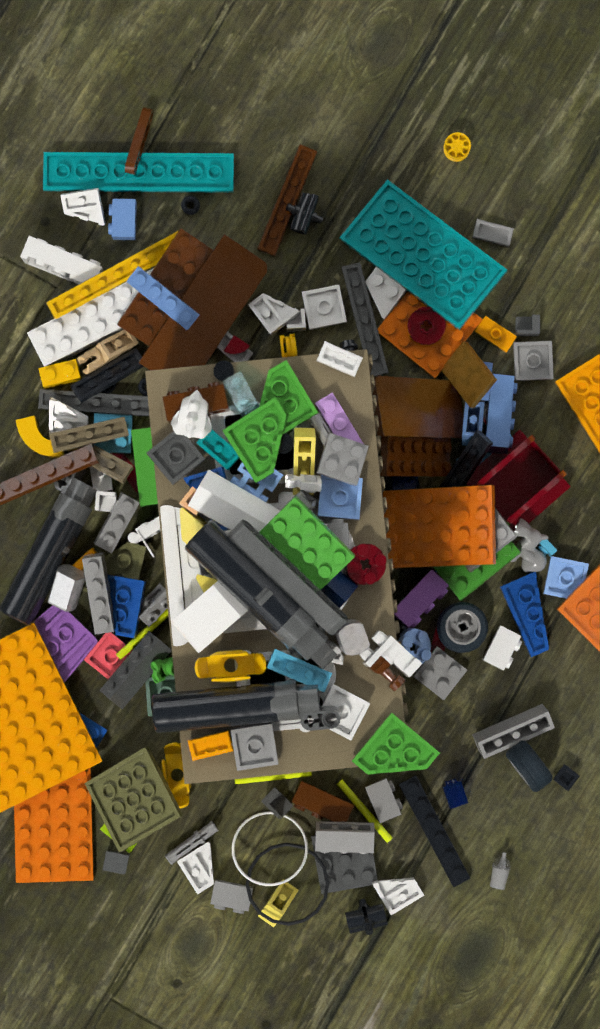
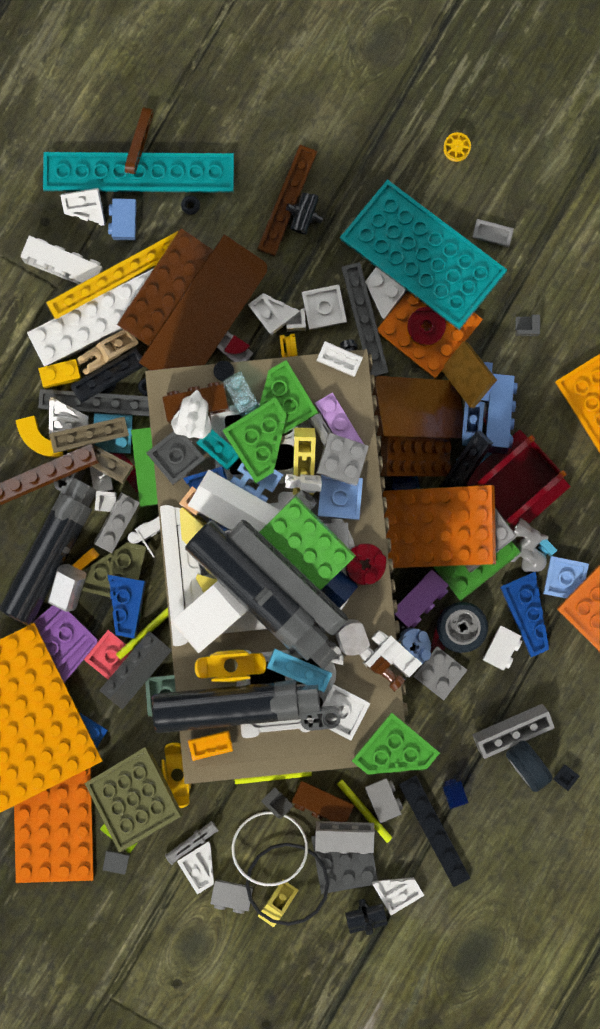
light grey brick [82,552,115,634] -> none
medium blue brick [126,266,200,330] -> none
light grey bracket [139,583,168,627] -> none
bright green plate [151,657,174,683] -> none
light grey plate [231,722,278,771] -> none
black piece [278,433,294,454] -> none
light orange plate [475,316,517,353] -> none
light grey piece [490,852,511,890] -> none
light grey plate [513,341,554,381] -> none

